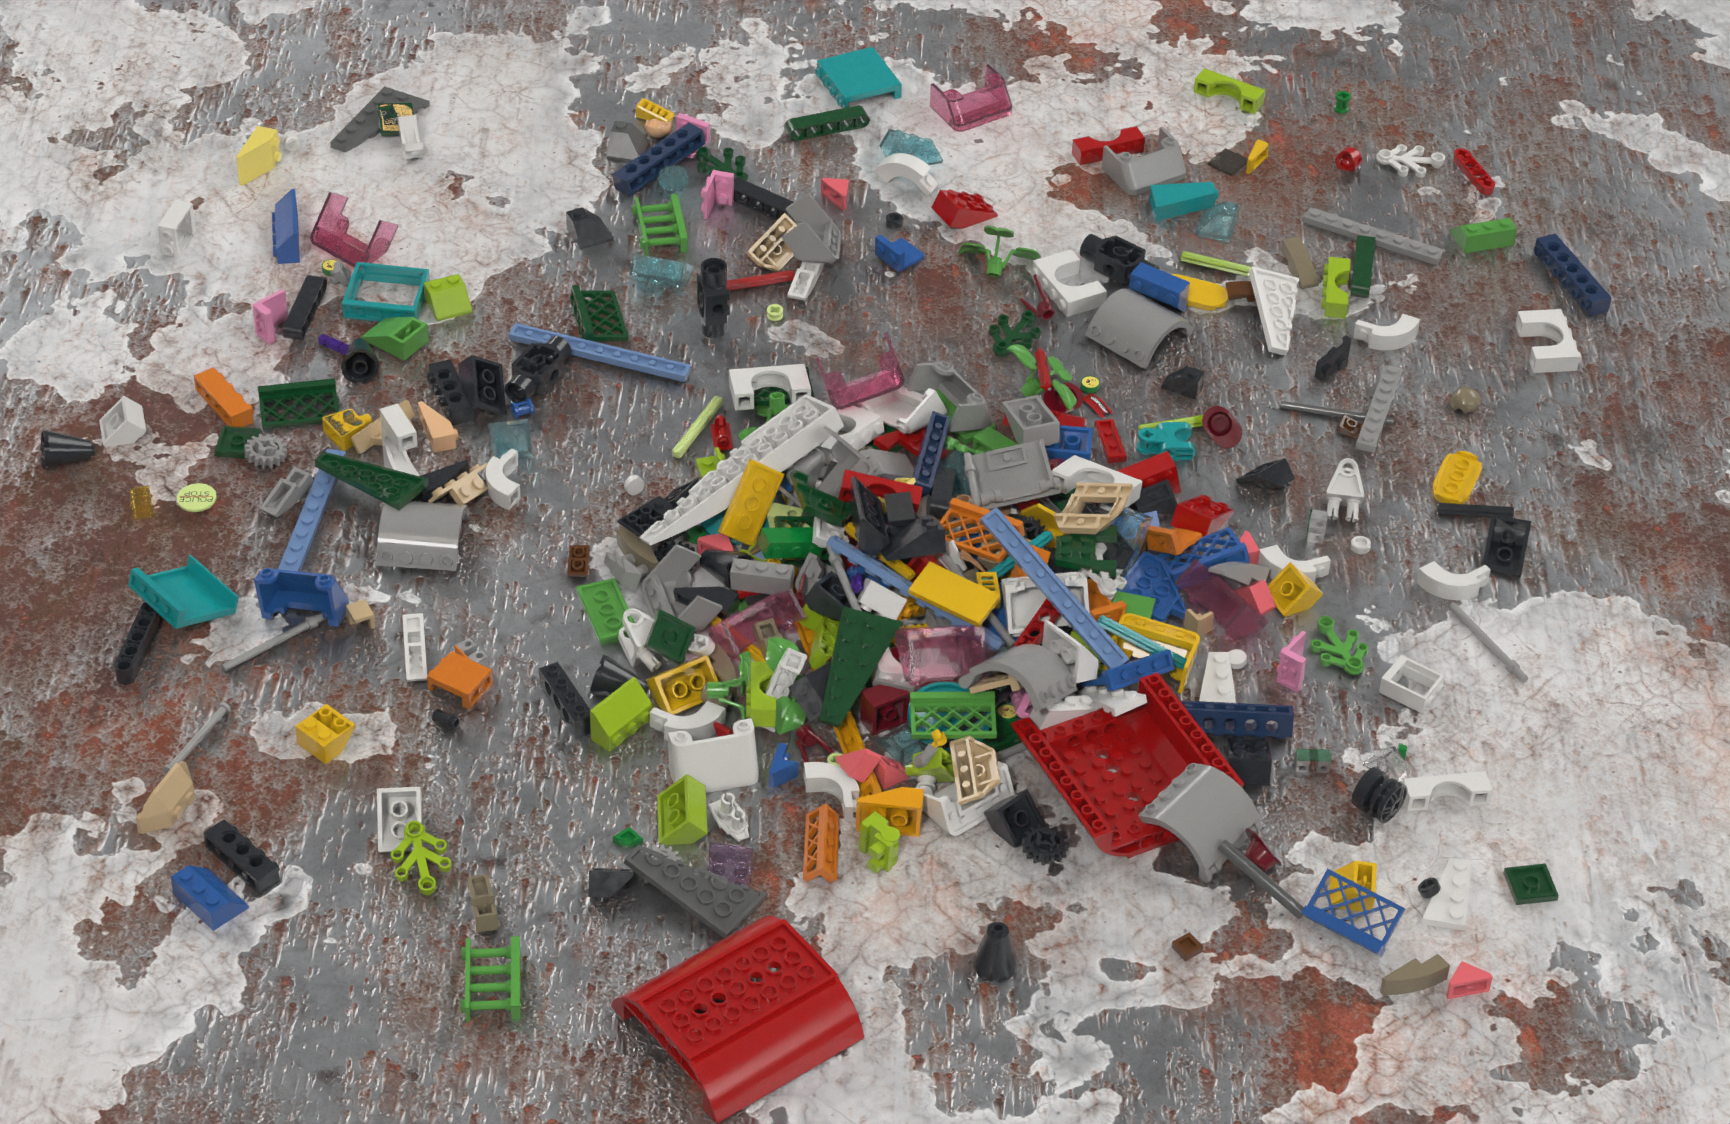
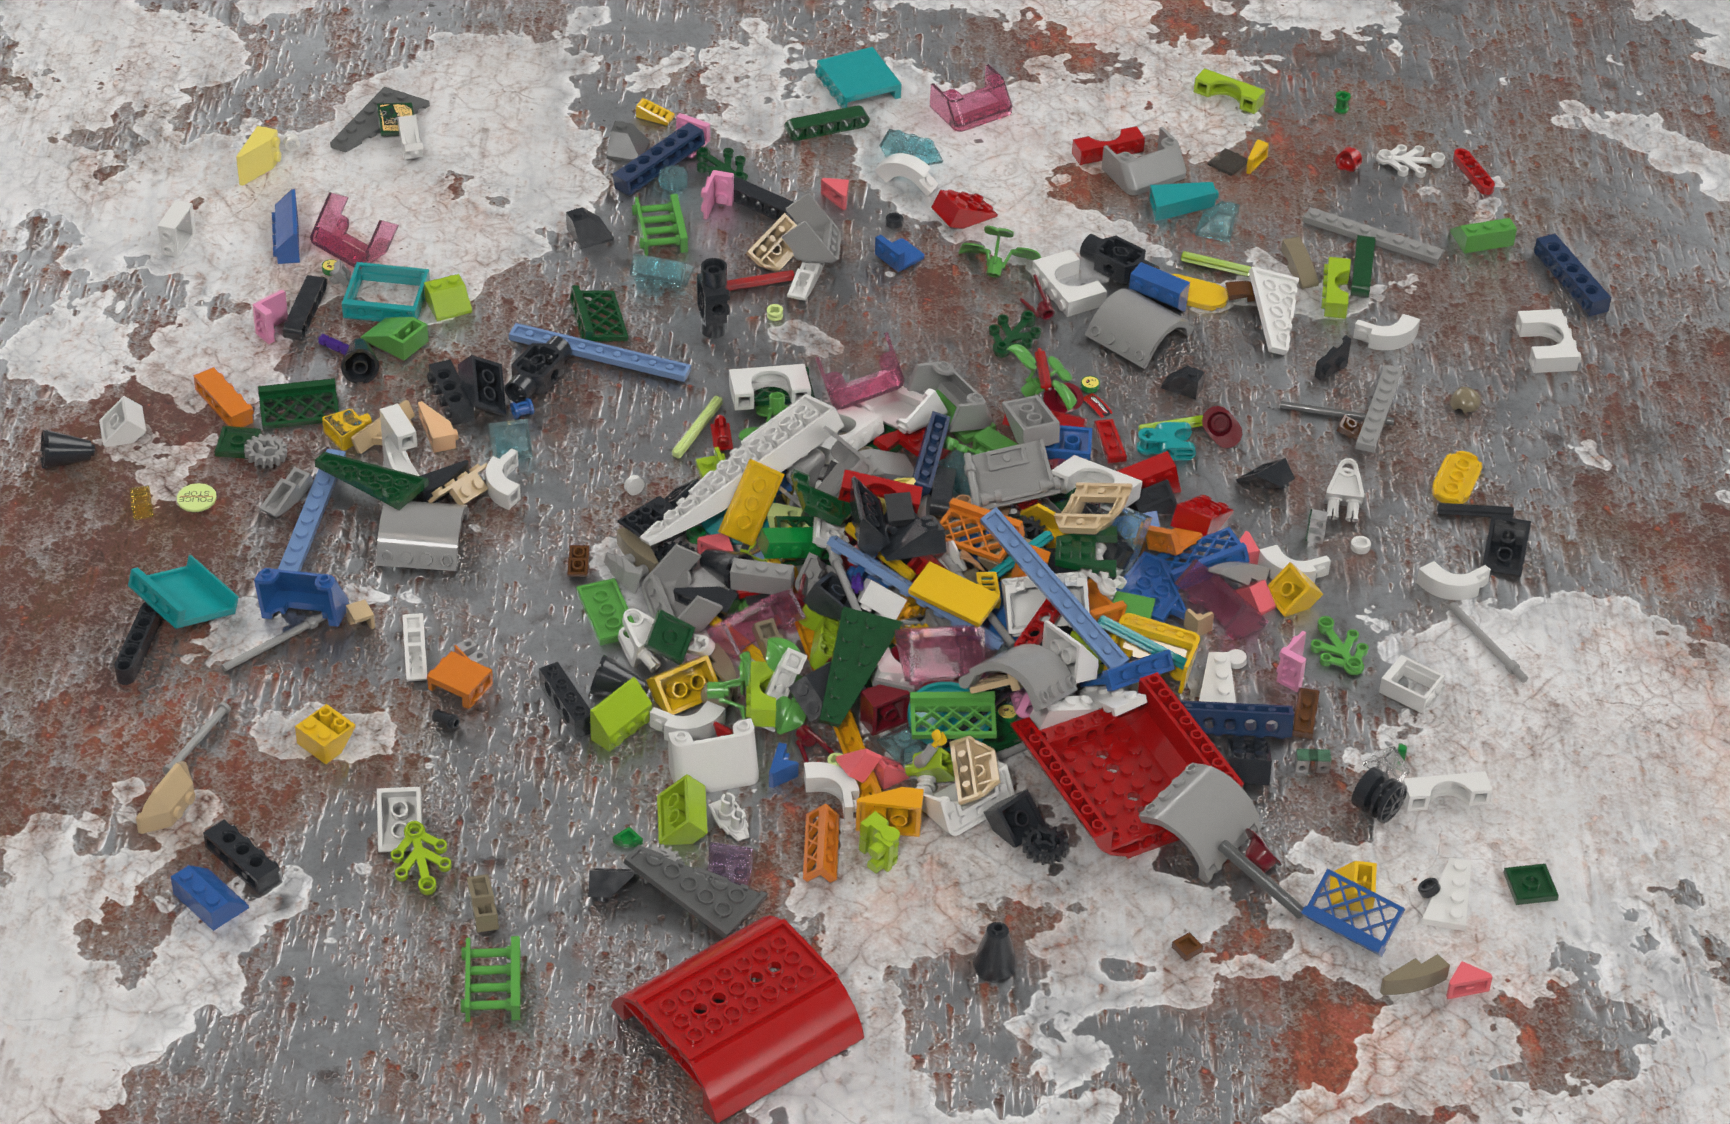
light nougat hair [645,119,672,138] -> none
none -> reddish brown tile [1292,687,1320,739]

